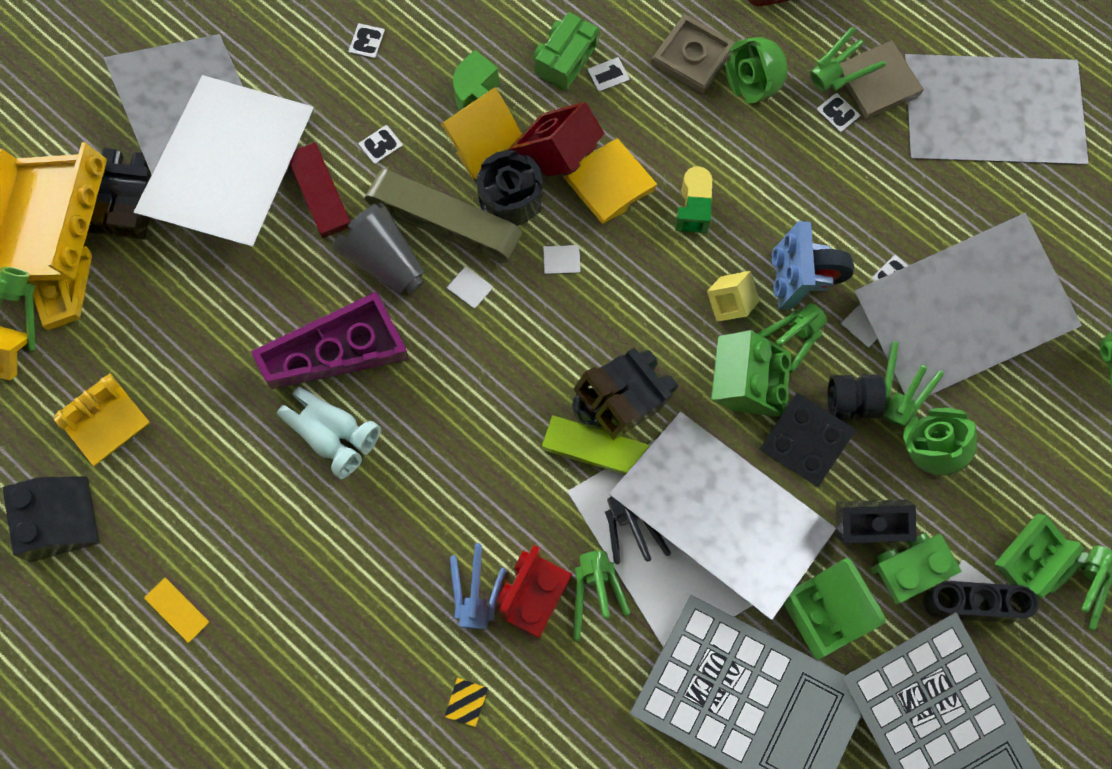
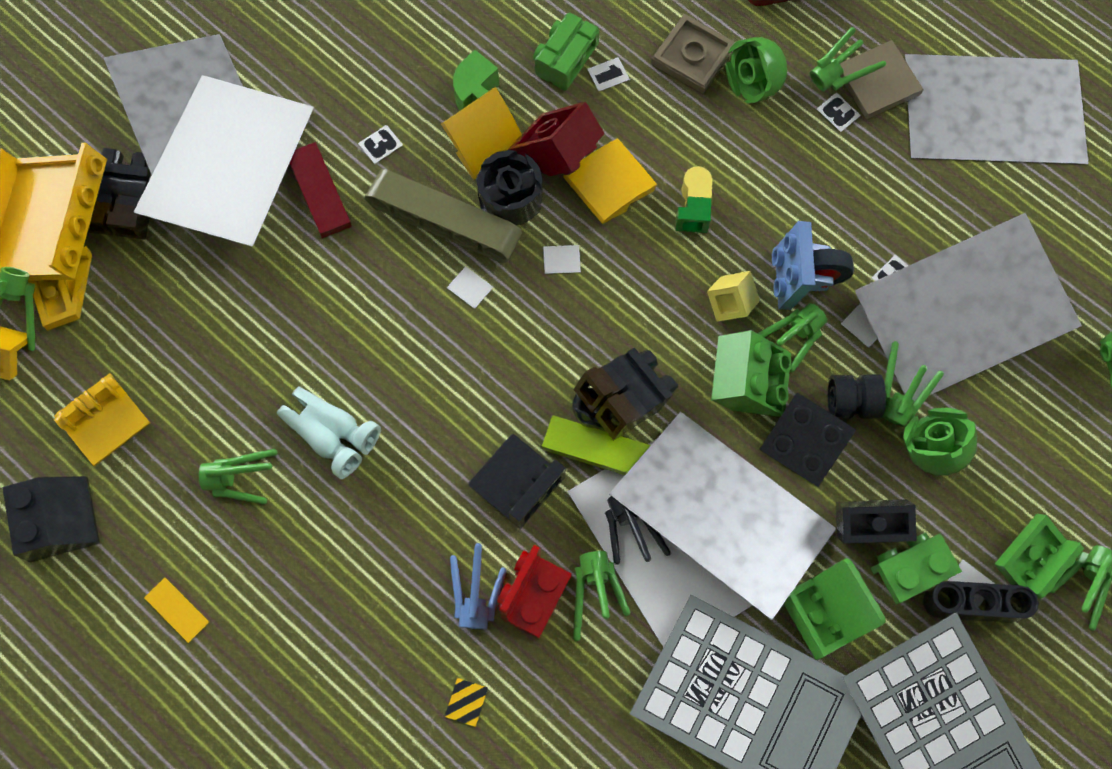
magenta wedge [251,291,409,390] -> none
dark grey cone [333,203,424,295] -> none
sticker [348,23,385,58] -> none
none -> bright green plant [199,449,278,504]
none -> black bracket [469,434,566,530]

